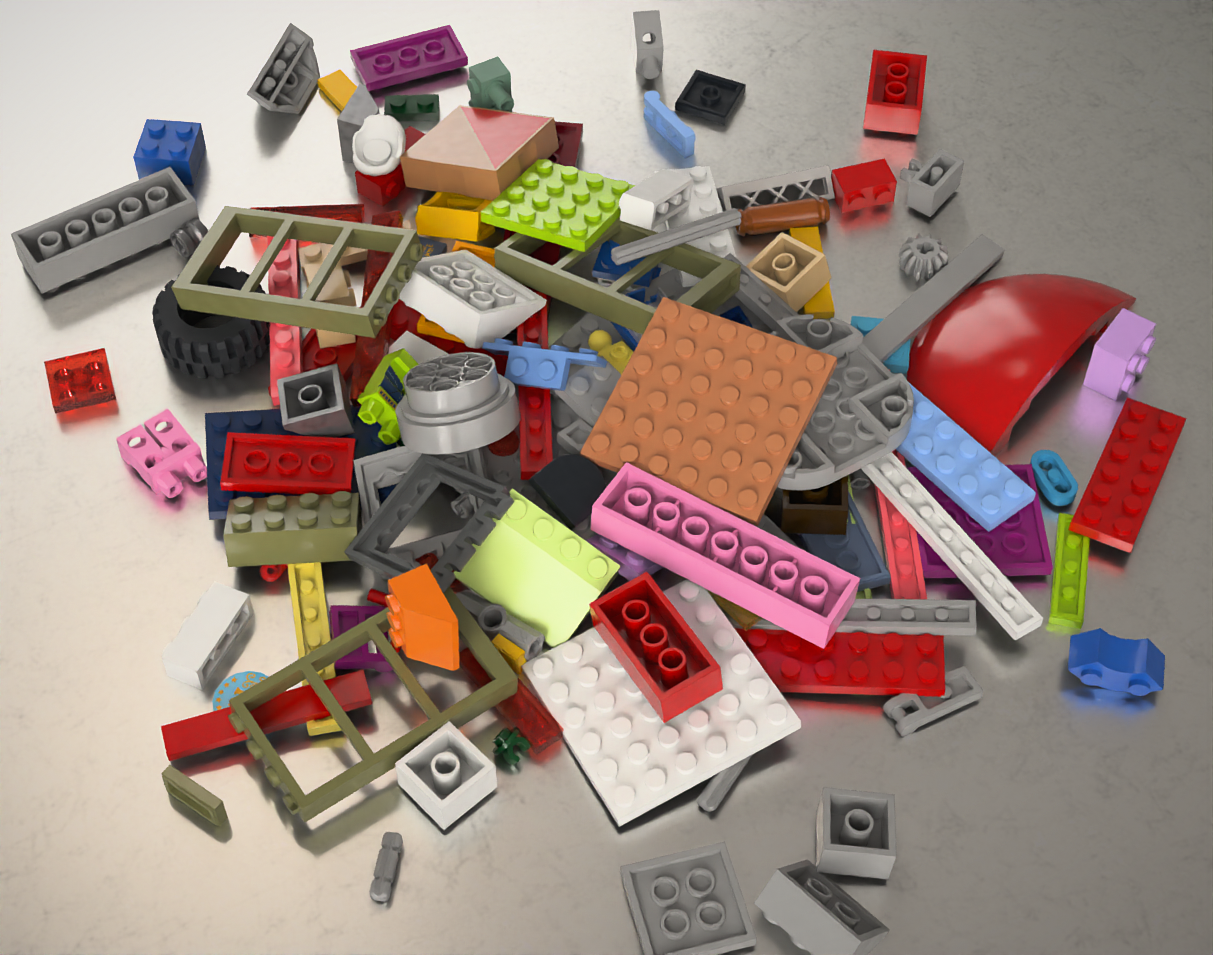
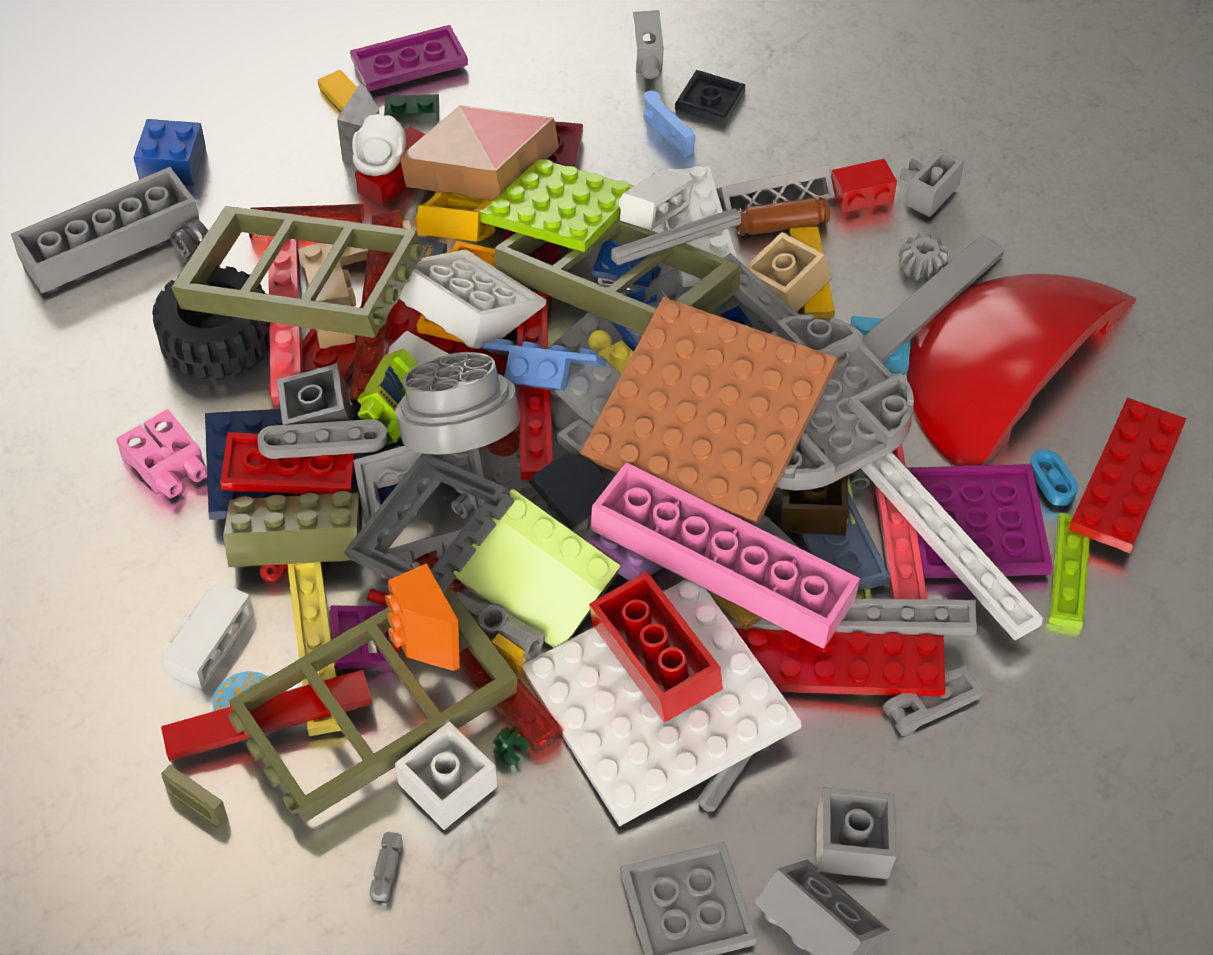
clear red plate [44,348,117,414] -> none
light grey wedge [246,22,321,114] -> none
sand green brick [467,56,515,112] -> none
red brick [863,50,927,135] -> none
light blue plate [896,383,1036,532] -> none
blue brick [1068,628,1165,696] -> none
lavender brick [1083,308,1156,401] -> none
none -> light grey plate [258,419,387,459]

